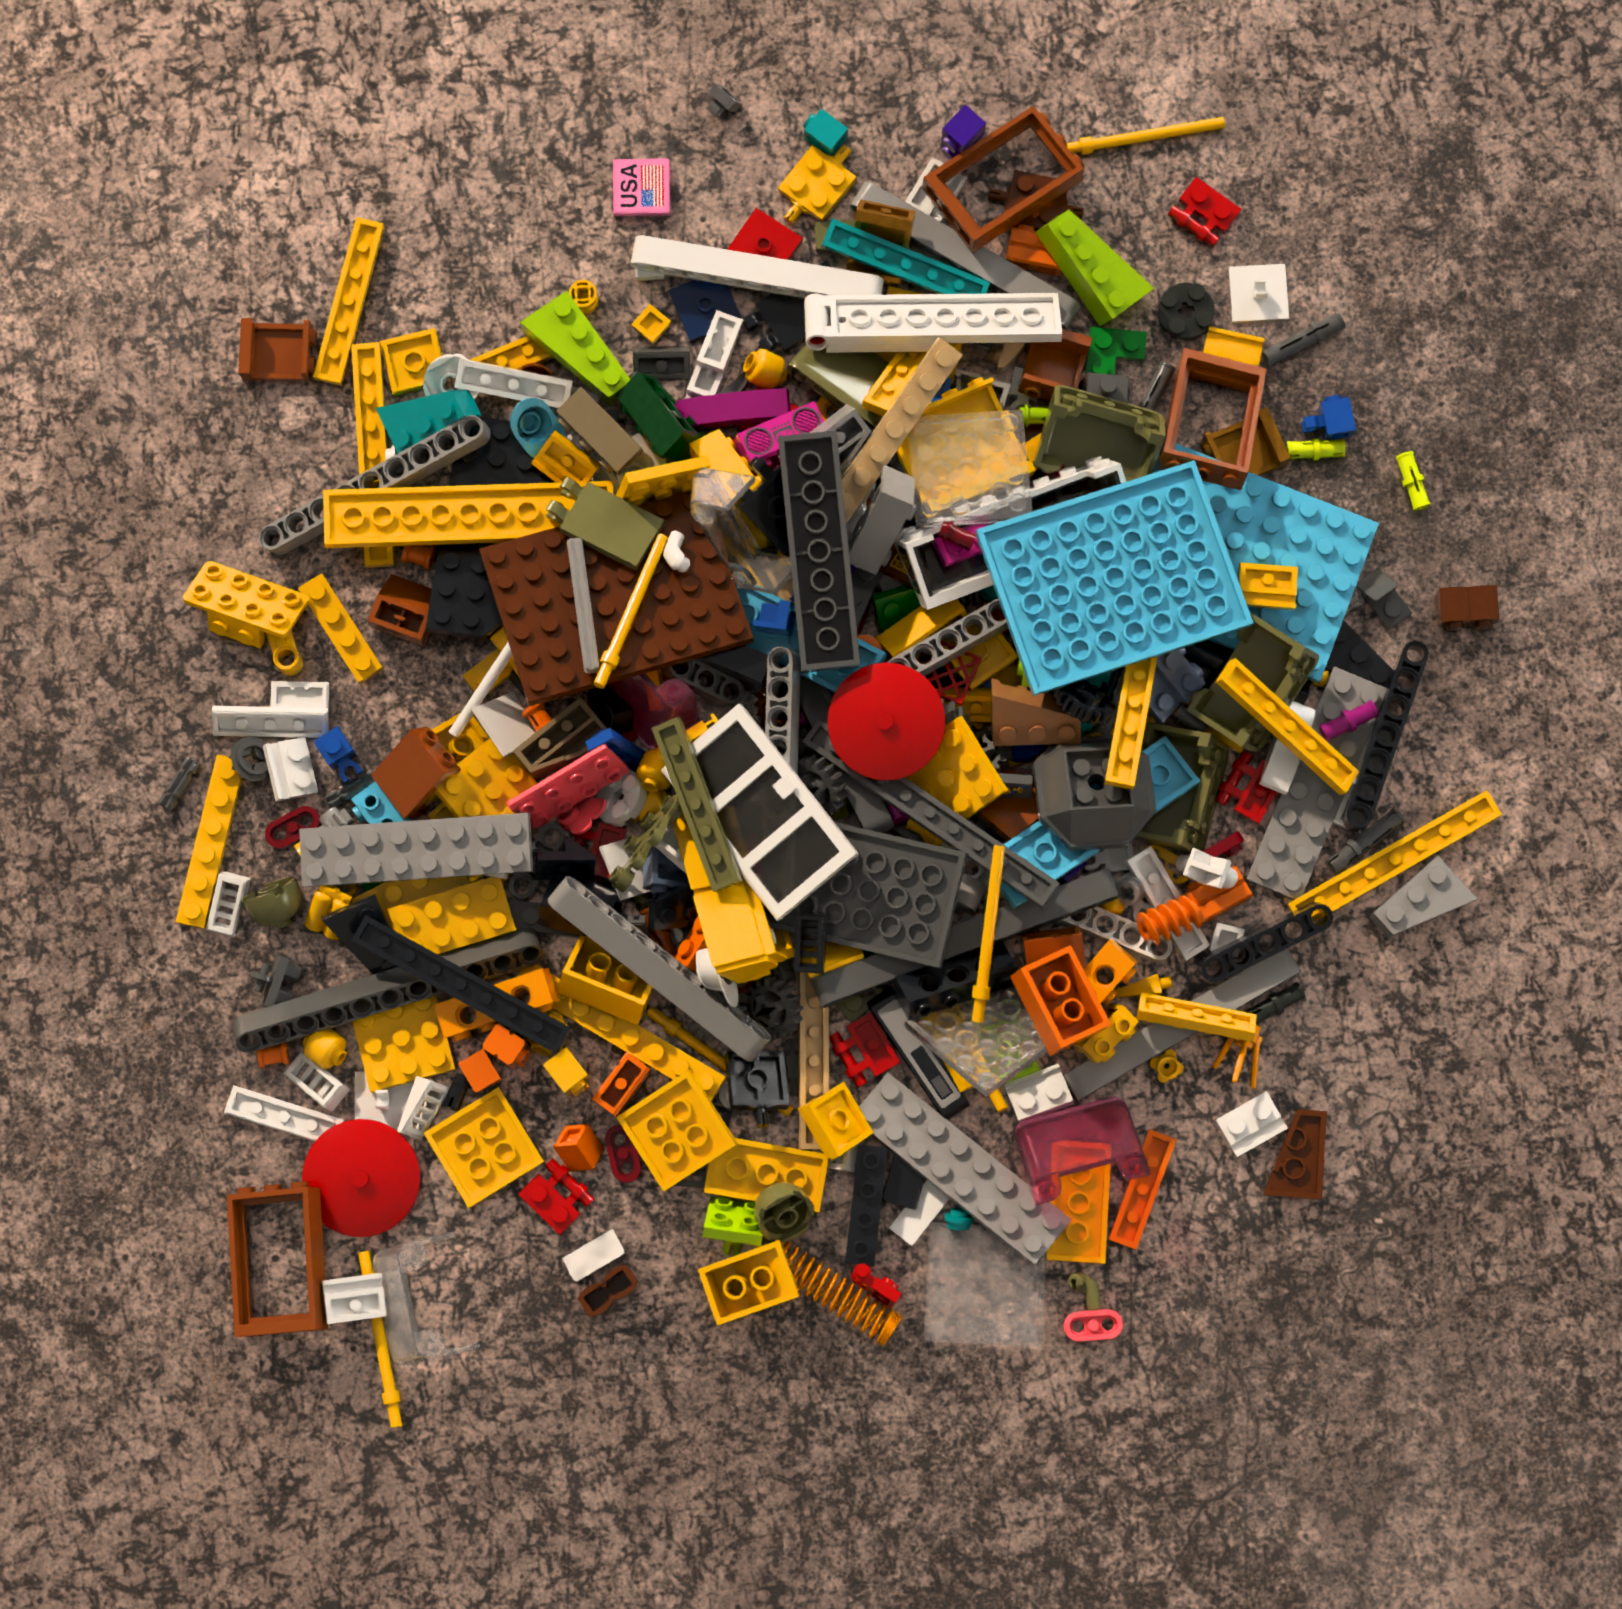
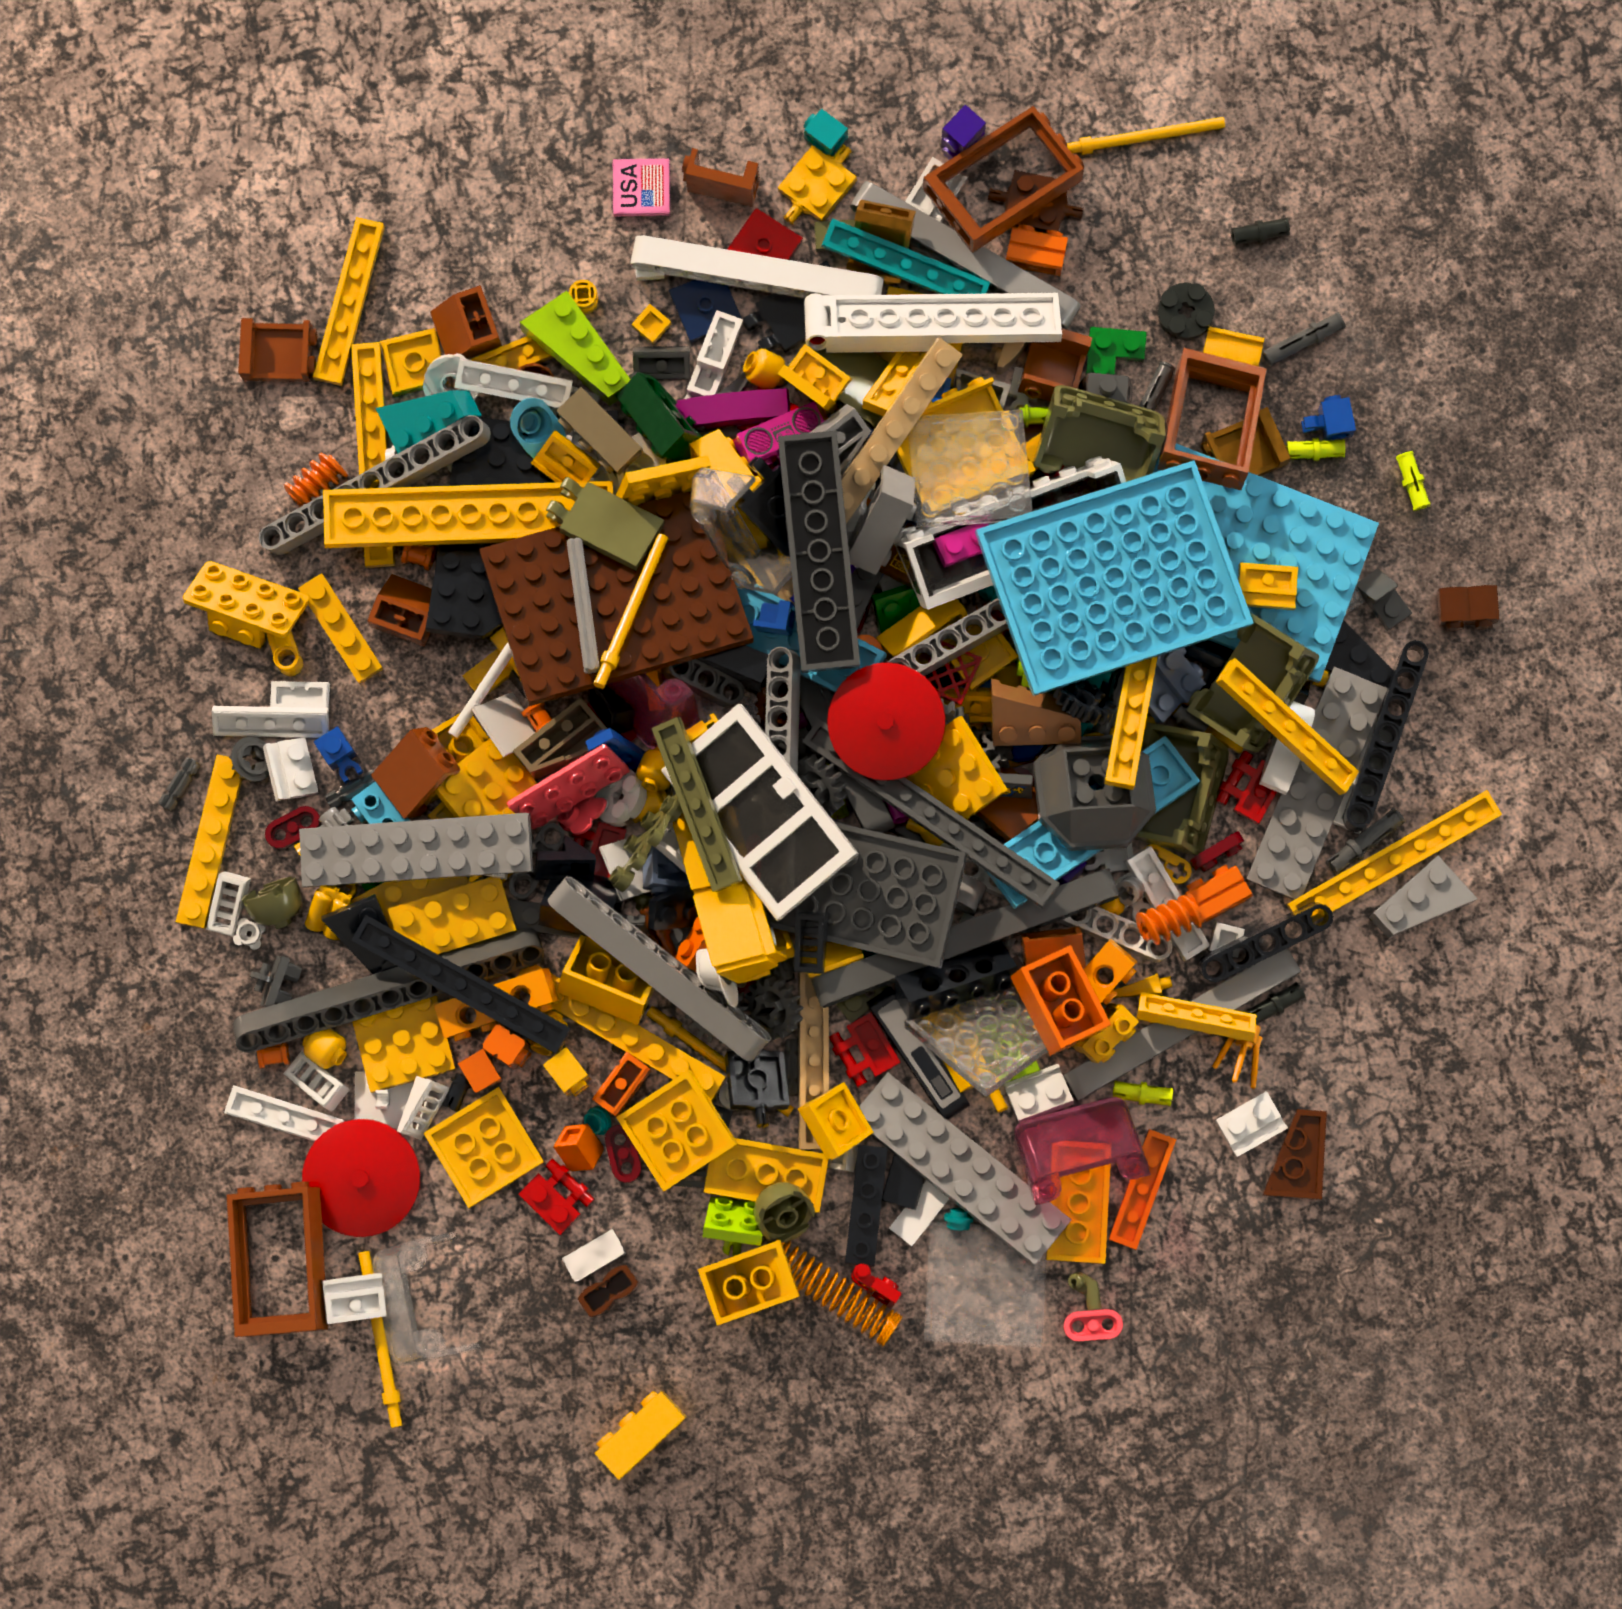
white arm [663,531,690,572] -> none
flat silver tile [707,83,743,117] -> none
dark red pin [938,521,976,551] -> none
yellow bar [972,845,1005,1023] -> none
lime wedge [1035,209,1154,326] -> none
yellow plate [1150,1049,1184,1083] -> none
red plate [1168,177,1242,247] -> none
white piece [1176,848,1238,889] -> none
white piece [1228,264,1289,323] -> none
magenta pin [1319,700,1379,742] -> none
none -> white plate [233,918,266,950]
none -> orange piece [284,453,348,507]
none -> dark orange slope [430,285,502,359]
none -> teal plate [584,1106,611,1135]
none -> yellow brick [595,1391,687,1480]
none -> dark orange panel [682,148,760,207]
none -> yellow bracket [777,344,852,414]
none -> neon yellow pin [1112,1080,1173,1107]
none -> pearl dark grey pin [1230,217,1290,246]

